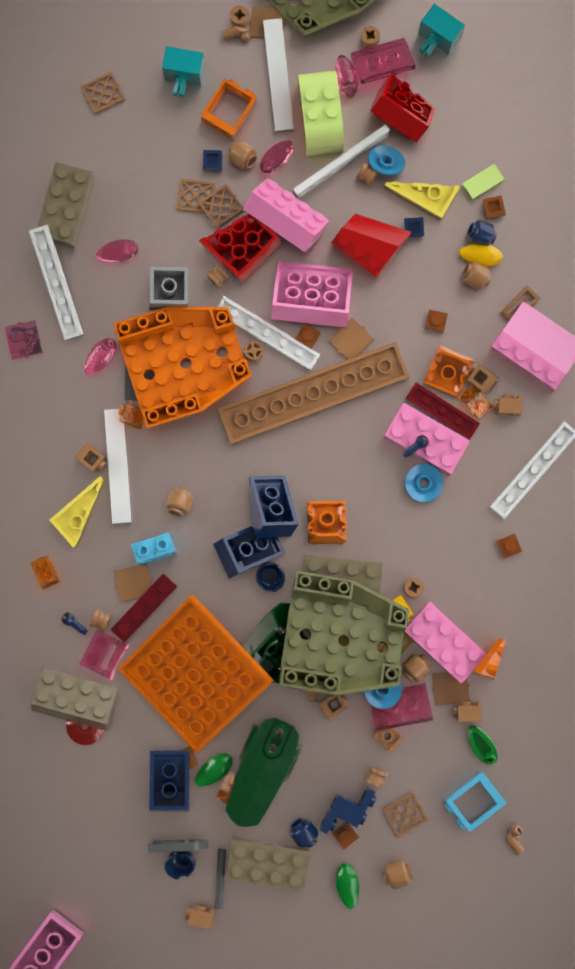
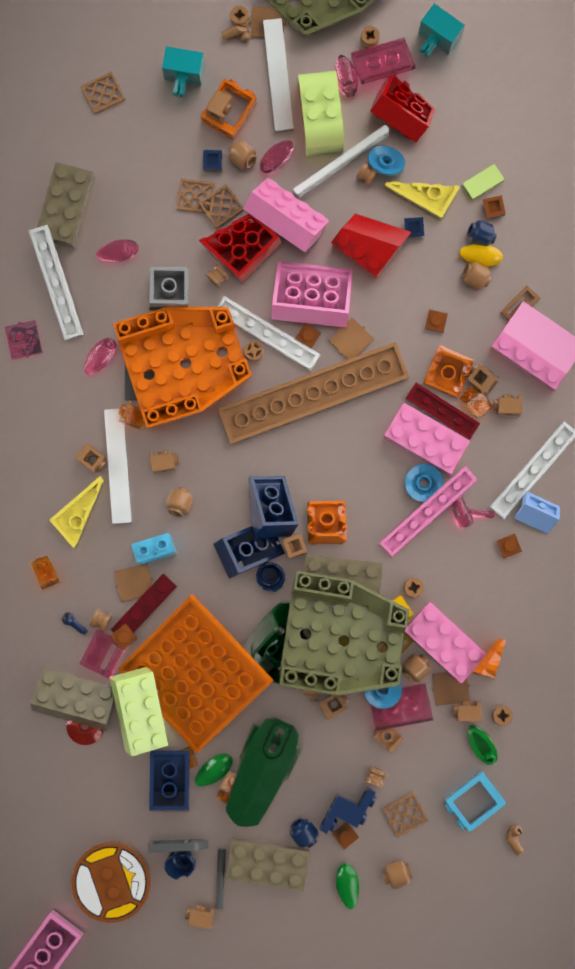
dark blue piece [403,435,429,458] -> none
none -> piece [72,842,151,923]
none -> yellowish green brick [109,667,168,757]
none -> dark orange plate [110,624,138,651]
none -> medium nougat brick [149,450,179,473]
none -> medium nougat brick [206,90,233,125]
none -> medium nougat brick [283,534,307,558]
none -> bright pink tile [380,466,478,557]
none -> clear pink piece [452,495,495,528]
none -> medium nougat wheel [492,706,513,726]
none -> light blue panel [515,491,560,533]

